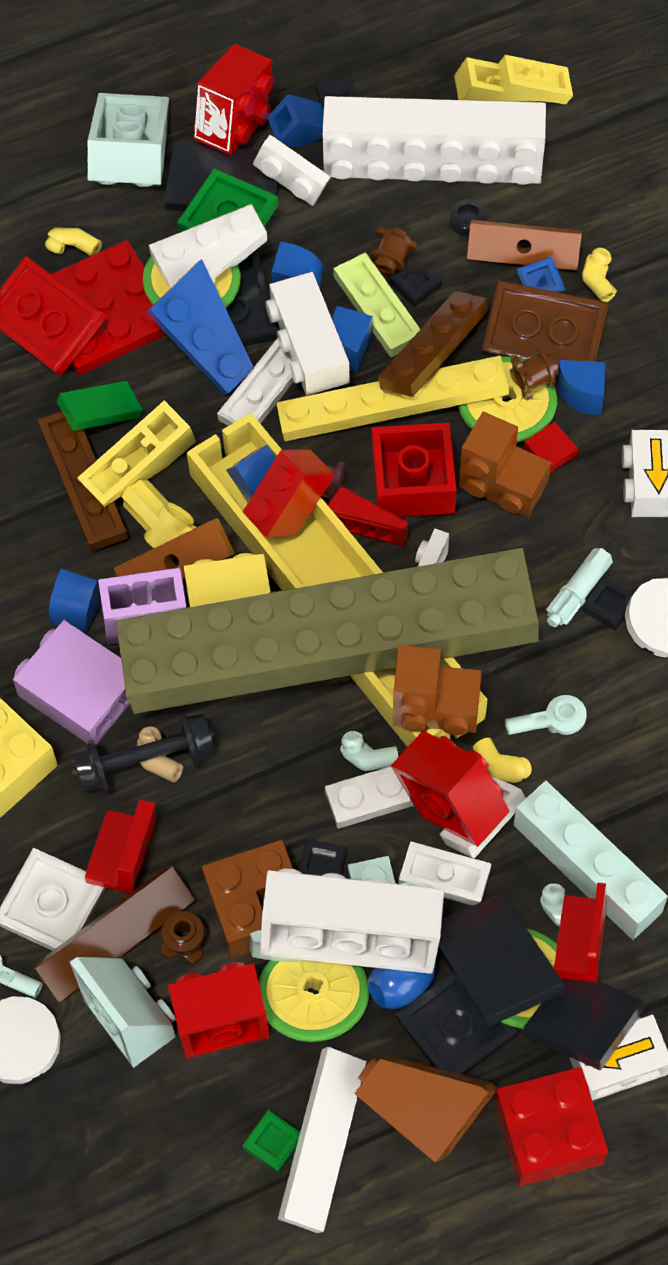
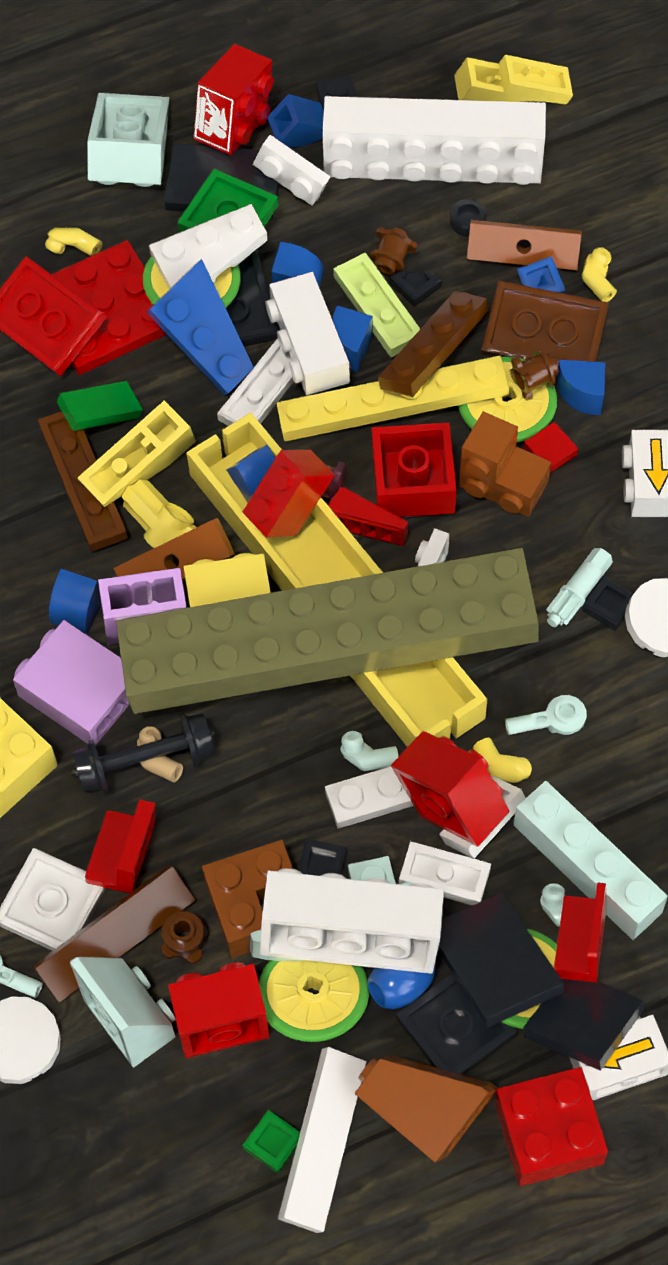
dark orange brick [393,645,482,735] -> none

